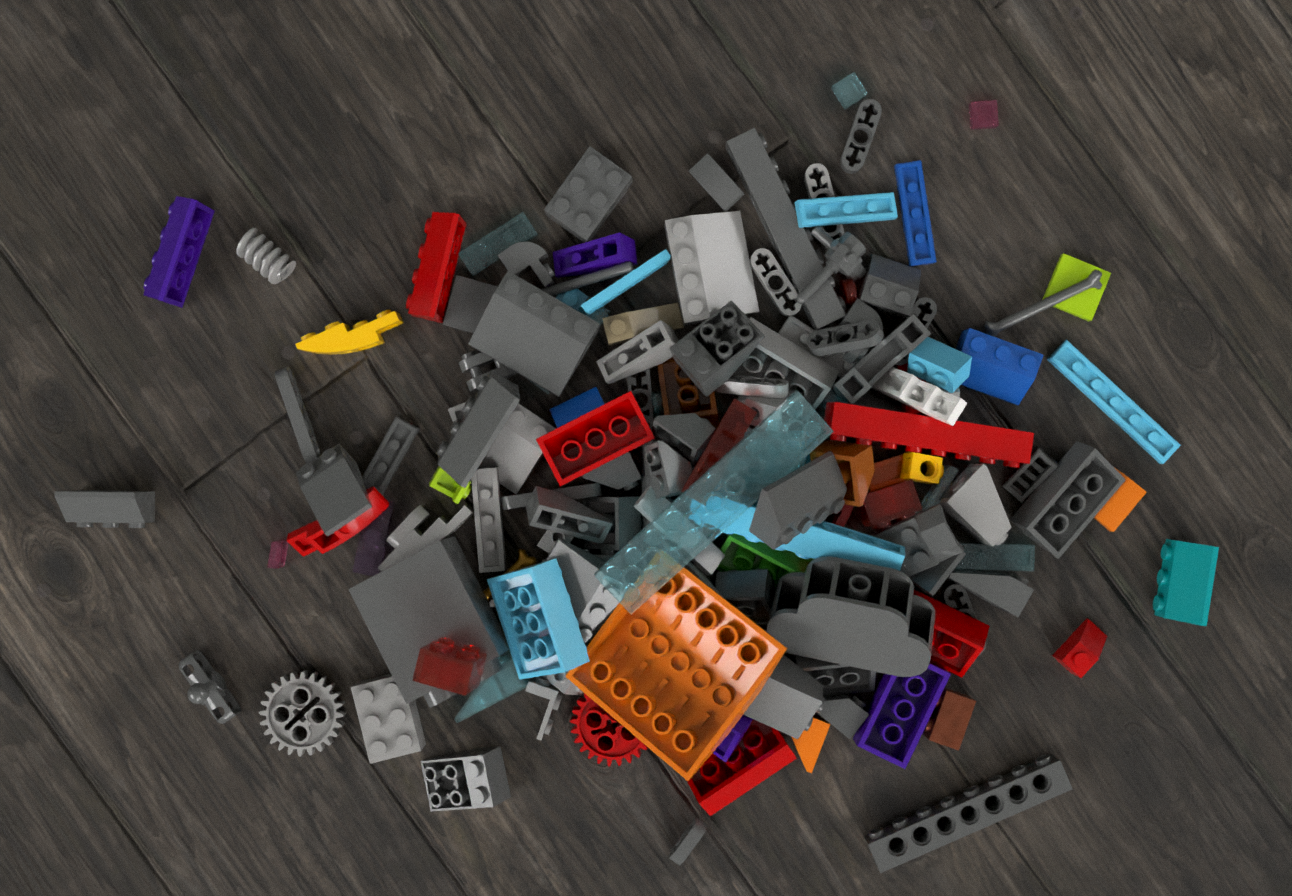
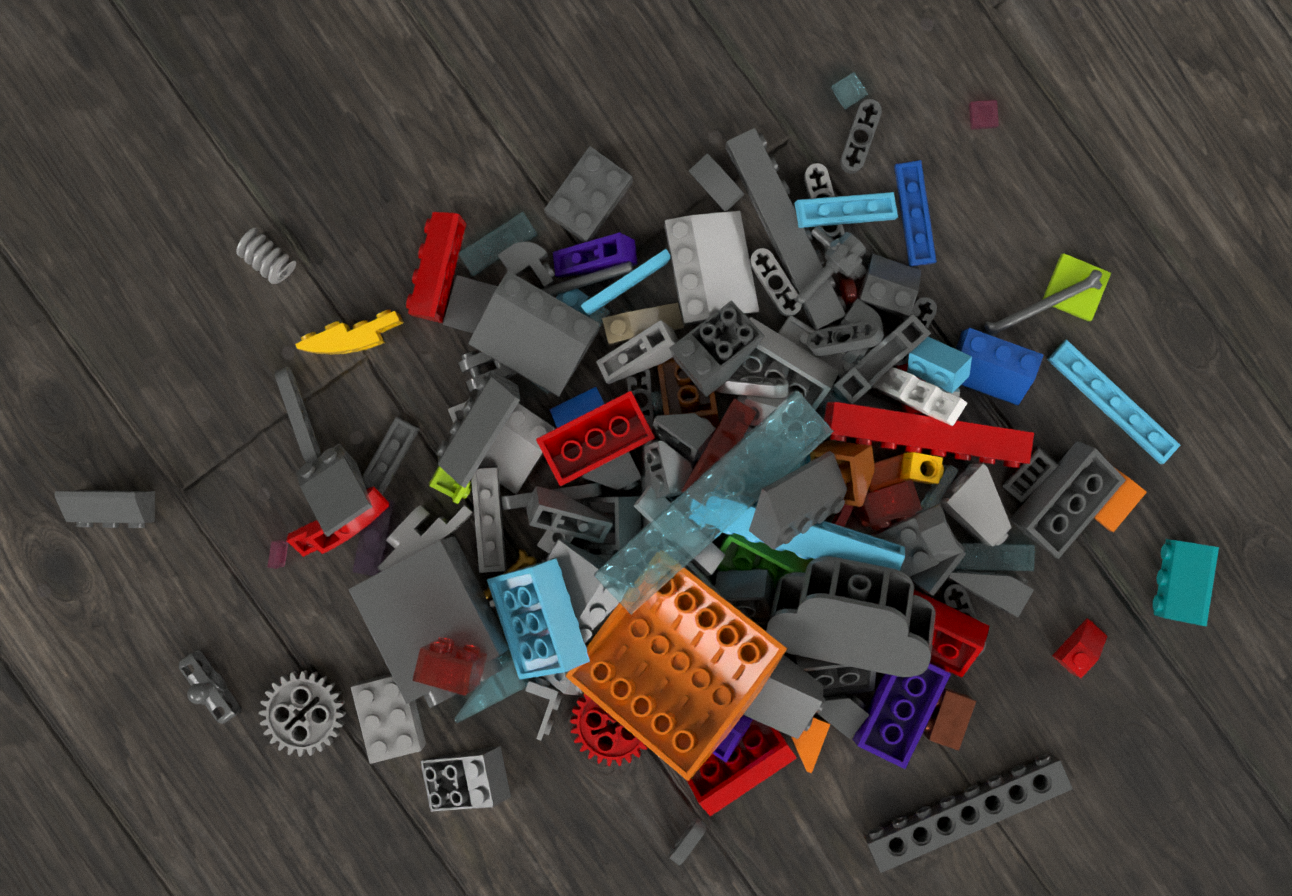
dark purple slope [143,196,215,308] -> none

